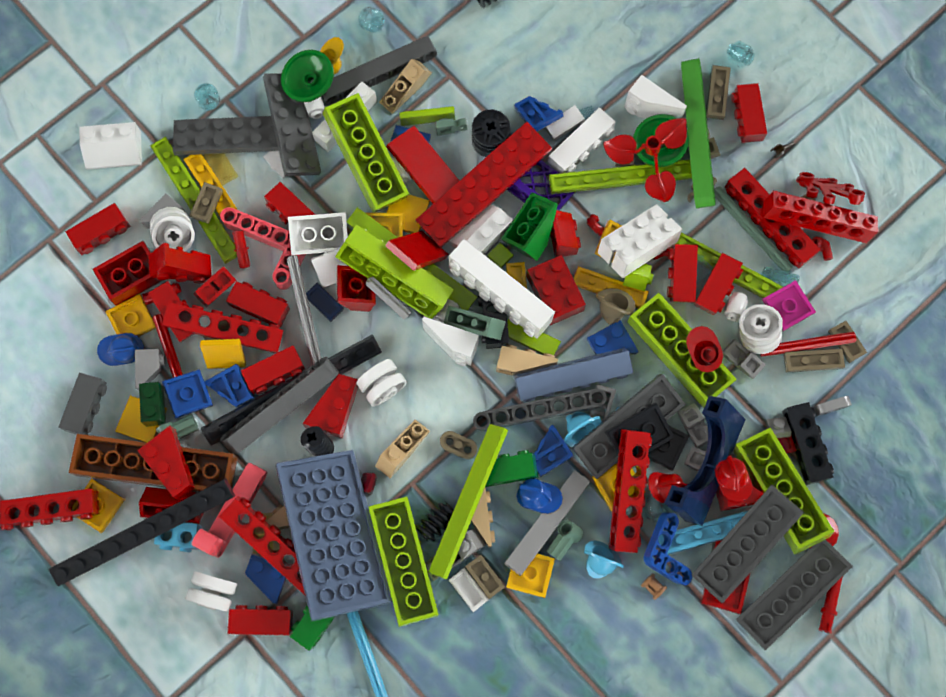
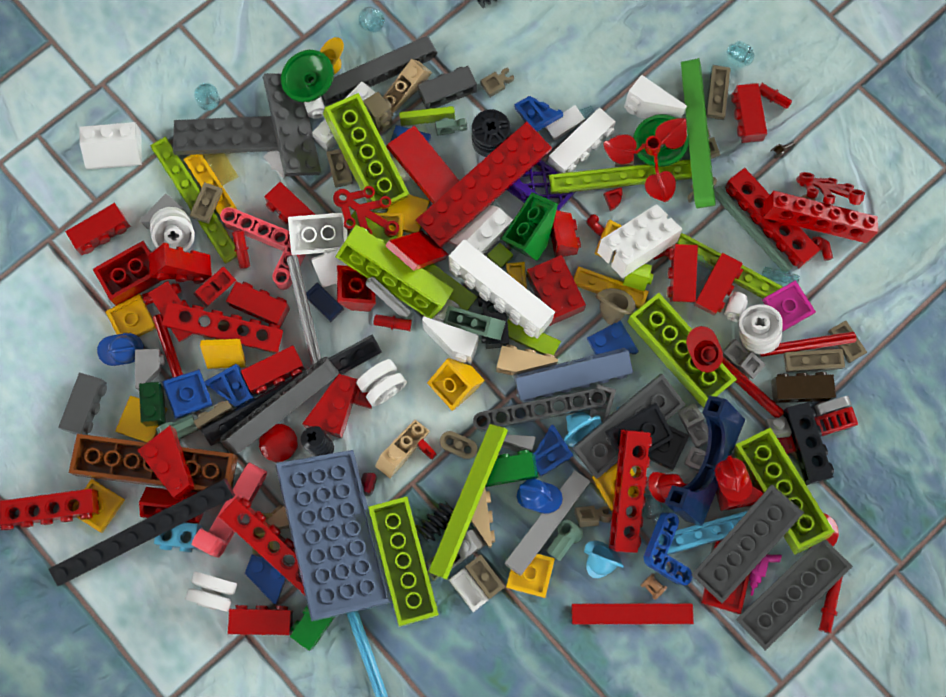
none -> dark tan plate [194,400,234,430]
none -> red dish [259,424,298,463]
none -> dark tan plate [326,149,353,188]
none -> red plant [333,186,399,237]
none -> red tile [353,387,372,409]
none -> dark tan brick [363,91,393,132]
none -> red axle [373,314,412,332]
none -> dark grey brick [418,66,477,109]
none -> red tile [418,439,437,460]
none -> yellow slope [427,358,485,411]
none -> dark tan plate [480,68,514,97]
none -> light grey slope [502,435,536,453]
none -> red tile [571,603,694,624]
none -> dark tan plate [574,506,612,528]
none -> red tile [604,187,623,211]
none -> red axle [722,356,784,418]
none -> dark pink piece [749,554,782,596]
none -> red axle [759,83,792,109]
none -> dark brown brick [771,372,836,403]
none -> red slope [815,406,858,437]

